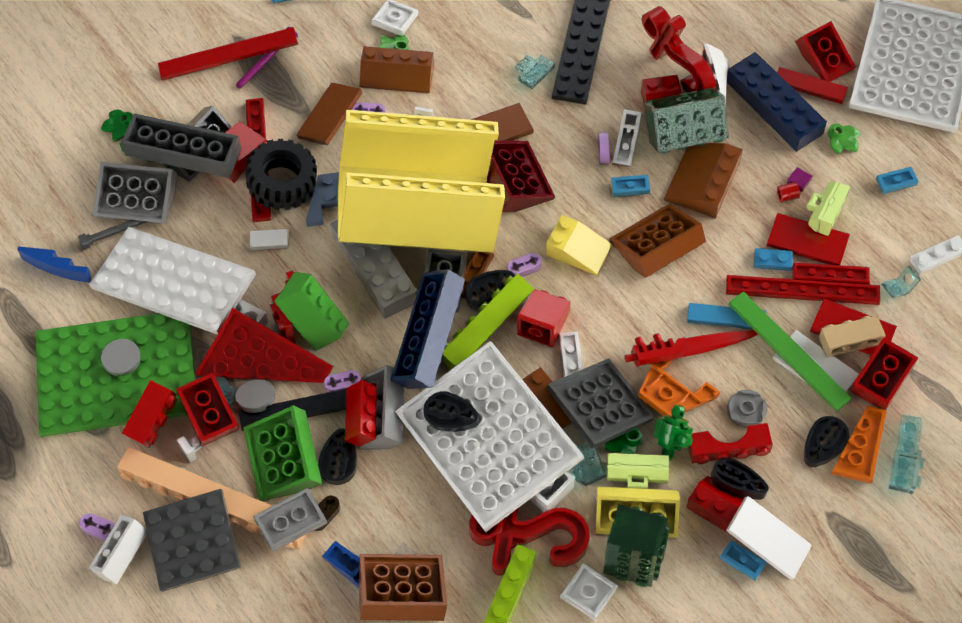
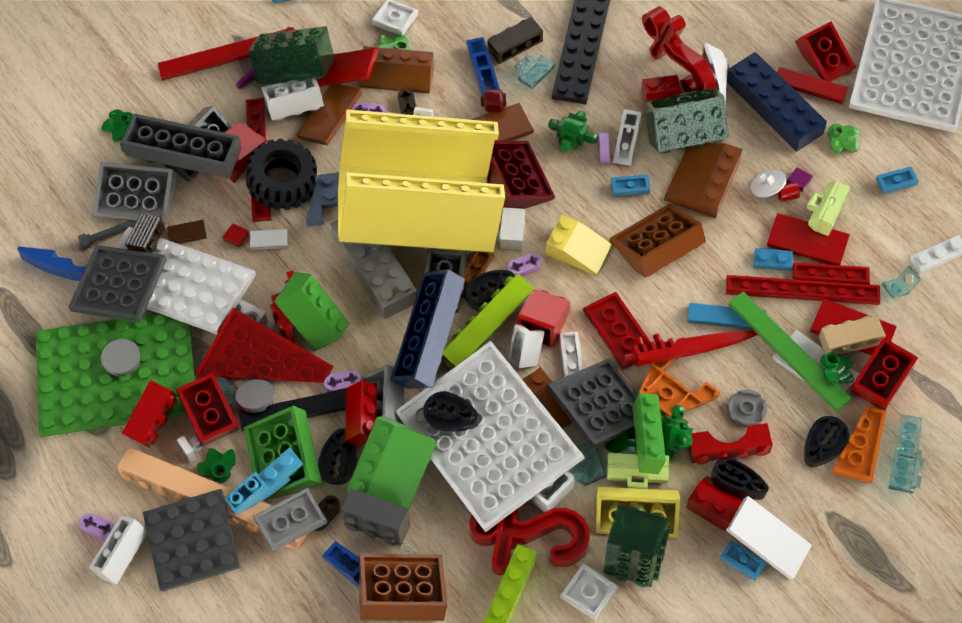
none -> dark grey plate [68,245,167,323]
none -> dark brown brick [125,213,165,253]
none -> reddish brown tile [167,220,207,244]
none -> green plate [197,448,236,483]
none -> red tile [223,223,249,248]
none -> medium azure slope [224,448,303,514]
none -> clear green brick [248,26,335,85]
none -> white brick [261,73,324,120]
none -> red tile [311,48,378,87]
none -> dark grey brick [341,488,410,546]
none -> bright green slope [346,416,438,511]
none -> dark brown beam [398,89,416,115]
none -> blue slope [466,37,500,96]
none -> dark red head [481,89,507,113]
none -> dark brown brick [488,17,543,64]
none -> white brick [496,208,525,250]
none -> white panel [508,324,544,368]
none -> green piece [548,110,598,152]
none -> red tile [583,292,651,370]
none -> bright green brick [632,392,666,475]
none -> white piece [750,170,786,197]
none -> green plate [820,353,854,384]

